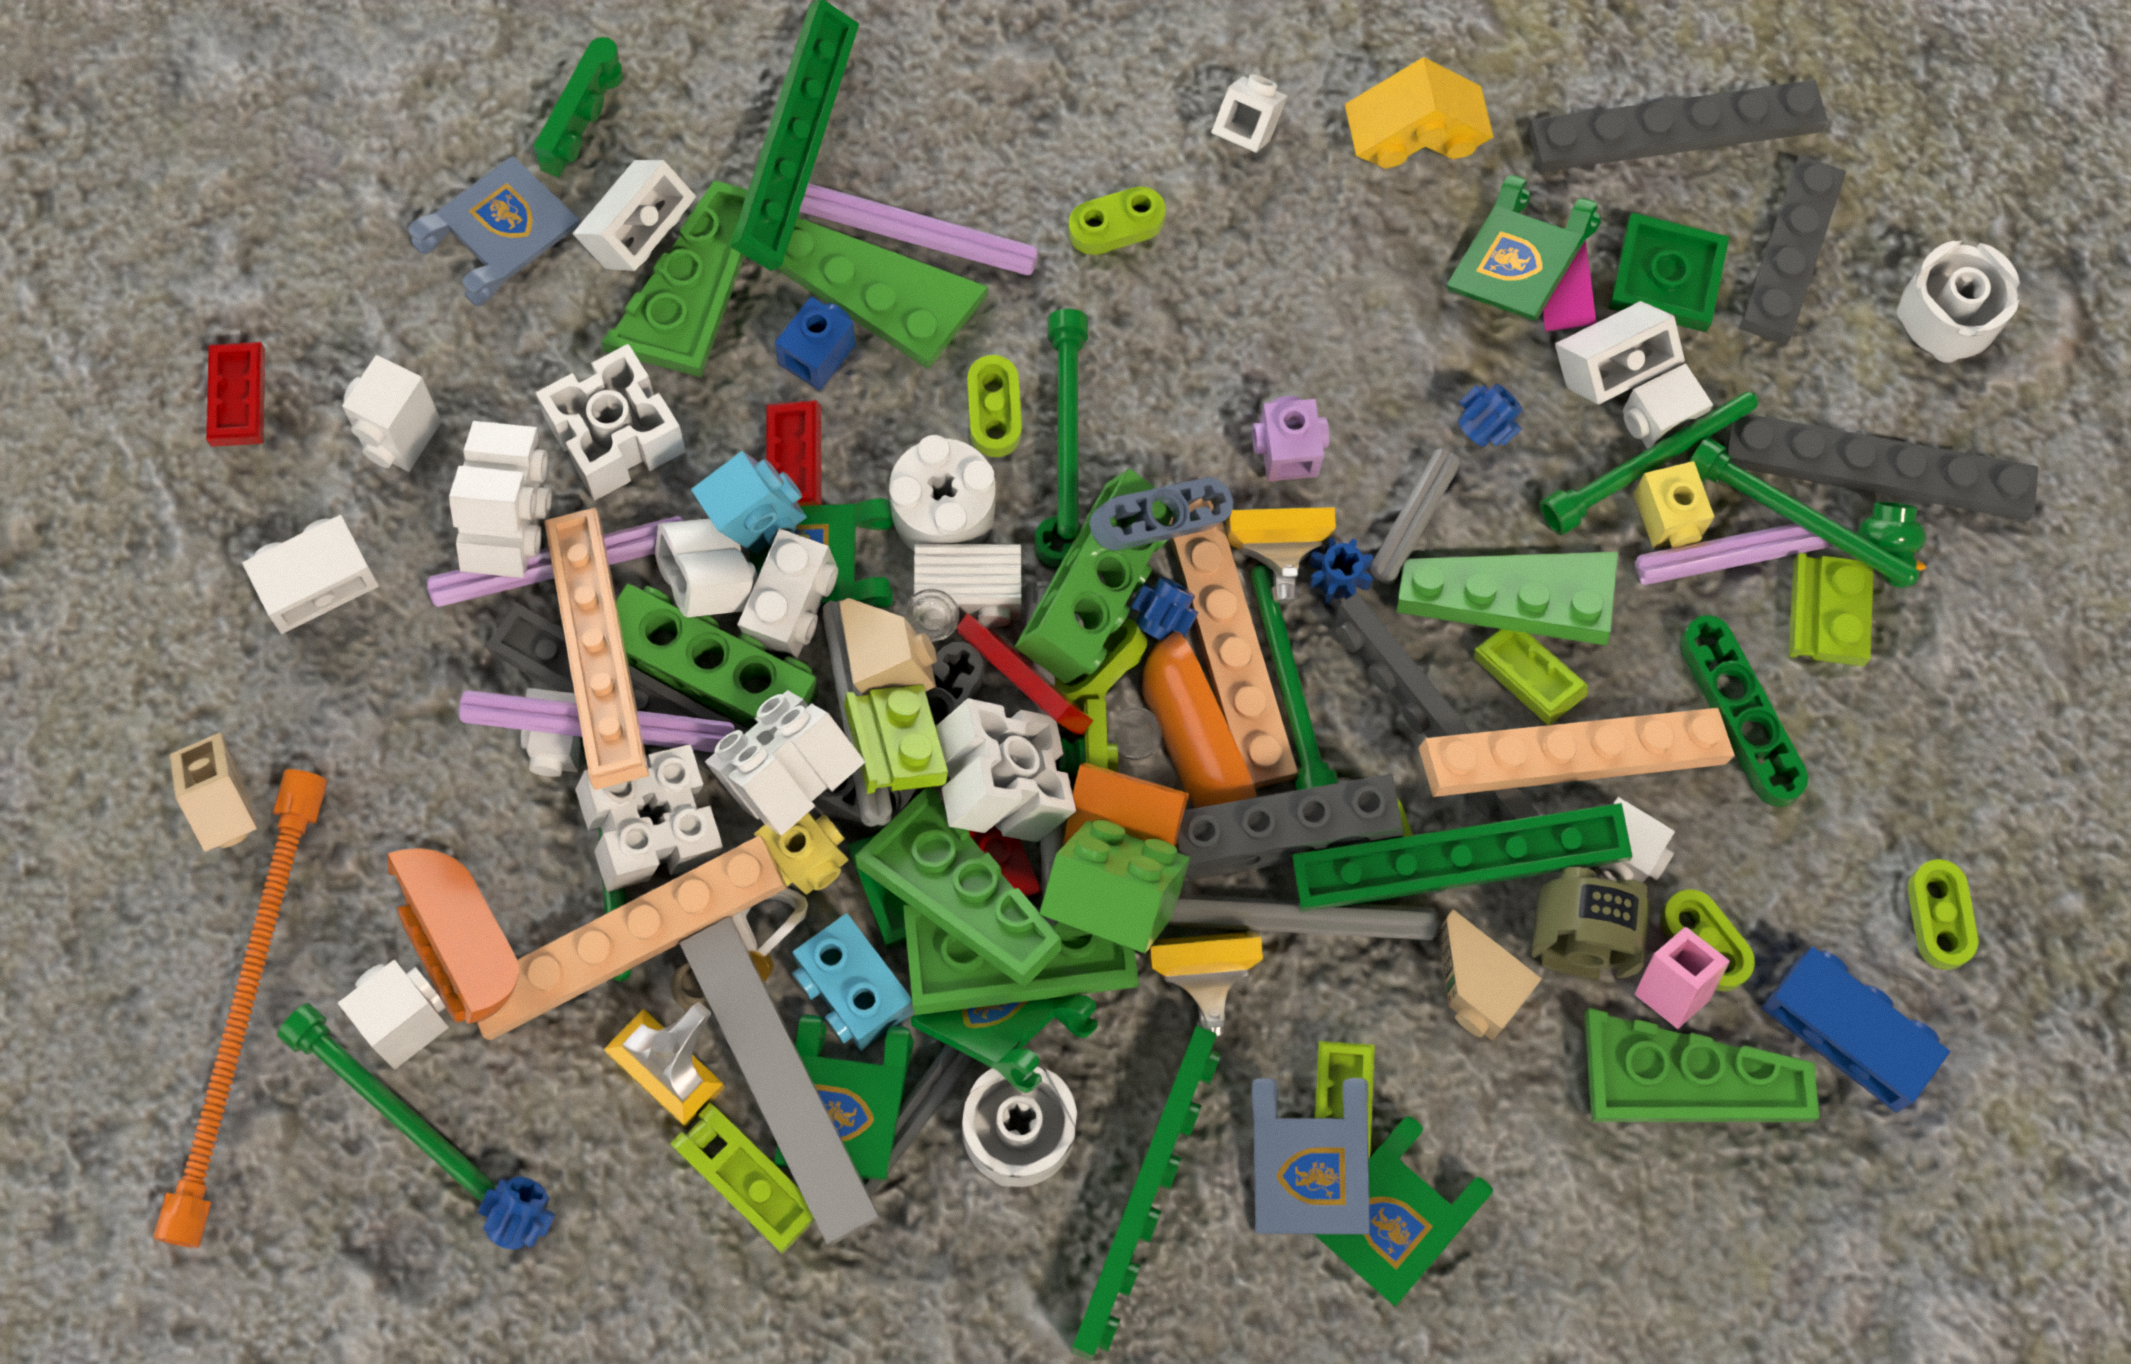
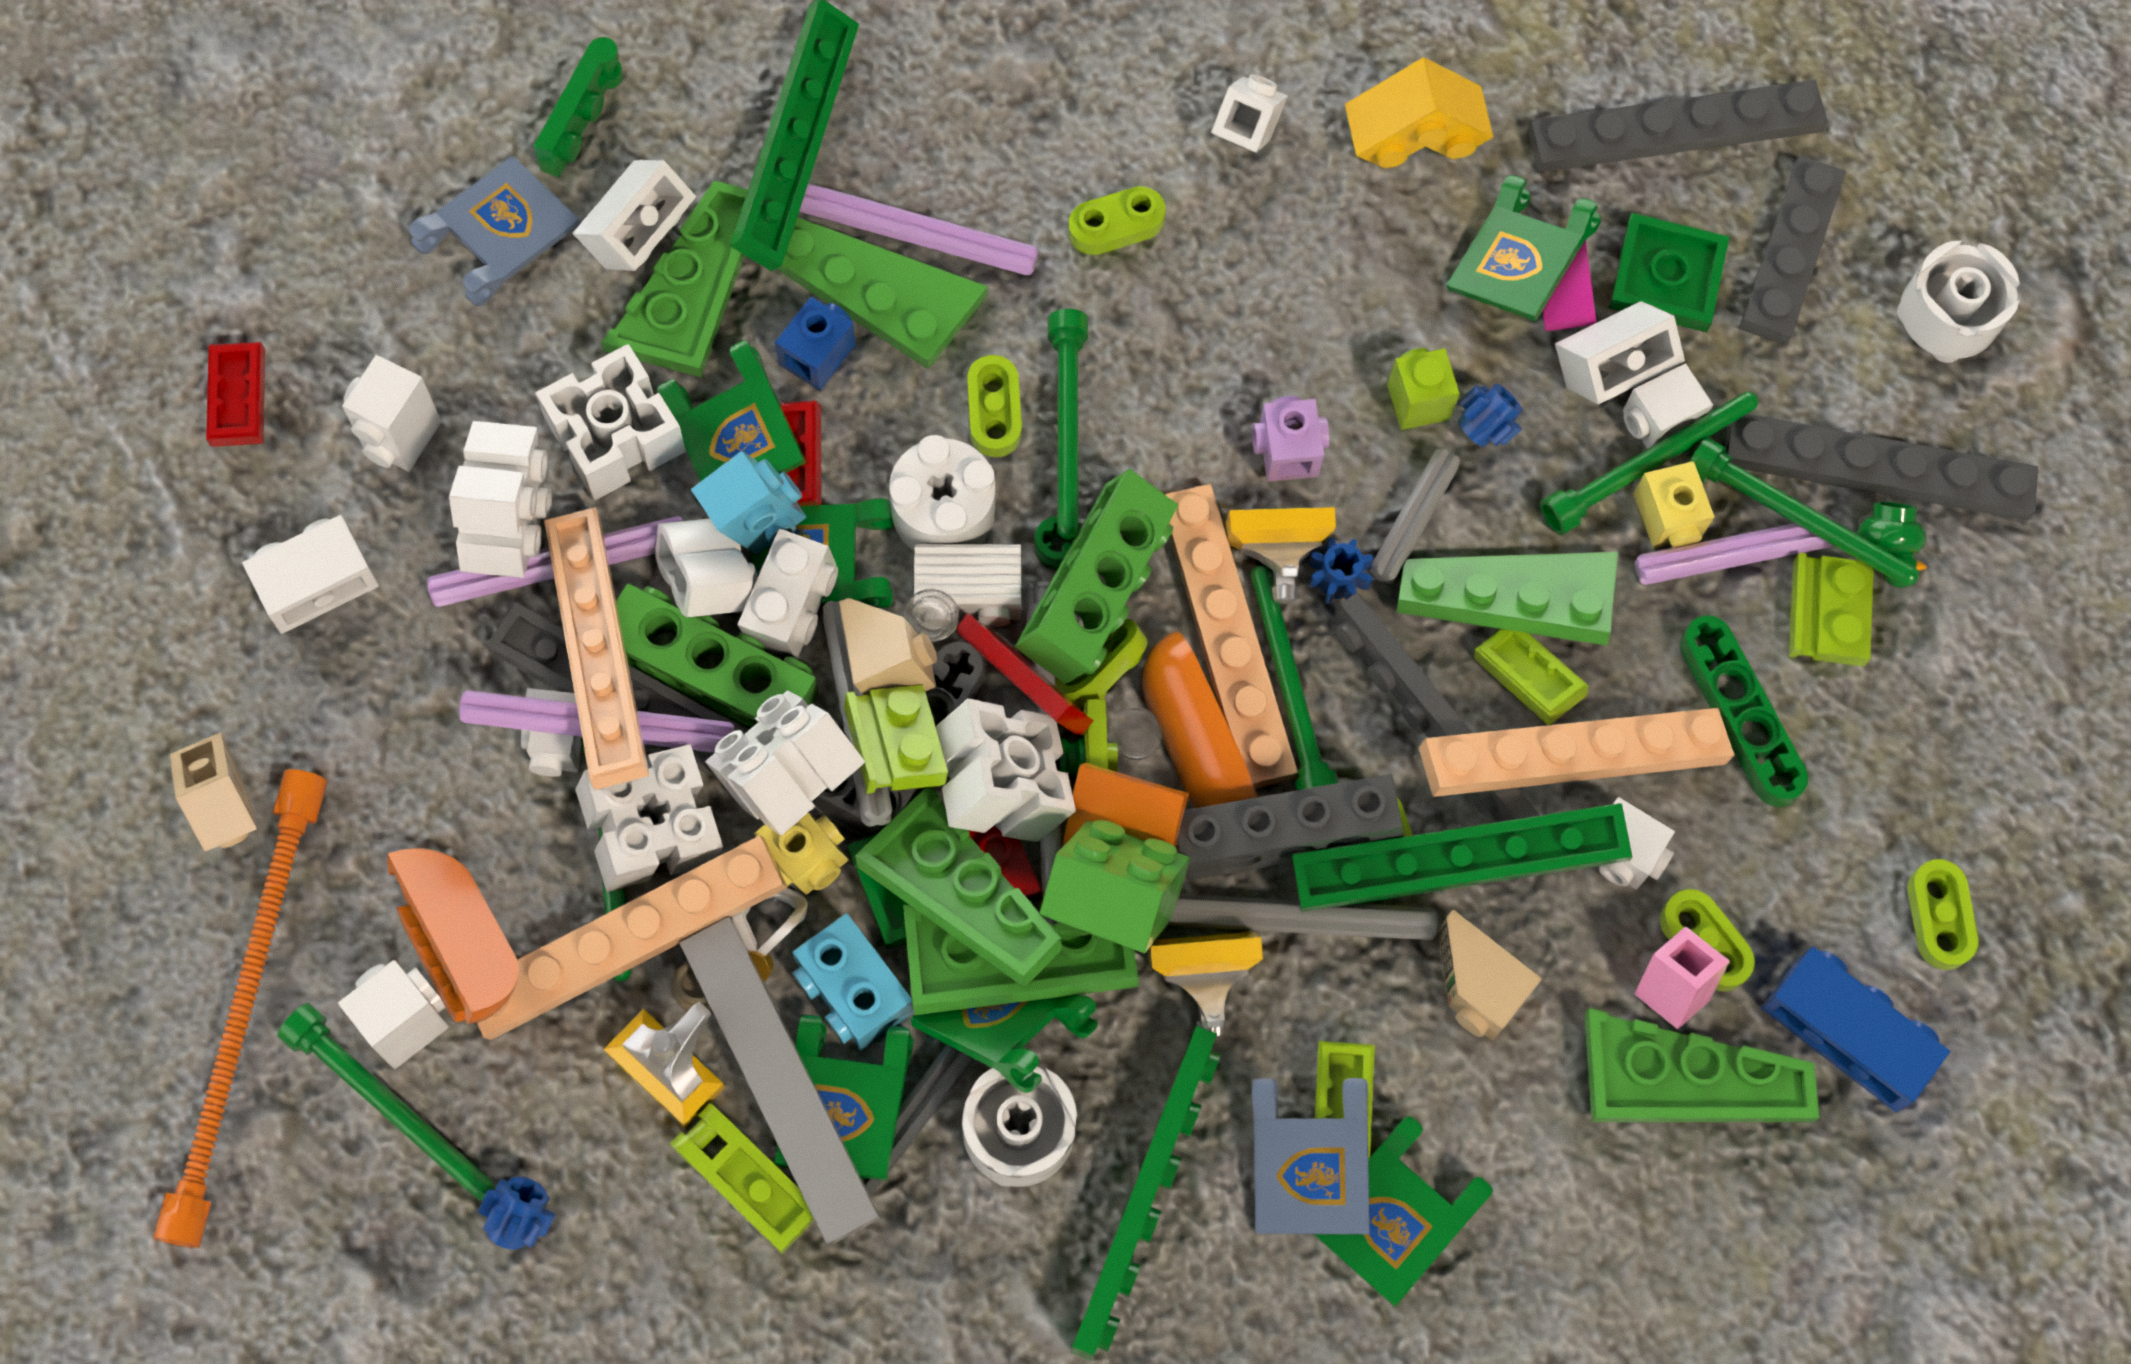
sand blue beam [1090,477,1233,551] -> none
blue gear [1131,576,1198,641] -> none
olive brick [1531,867,1649,979] -> none
none -> green flag [657,340,807,482]
none -> lime brick [1387,348,1460,430]

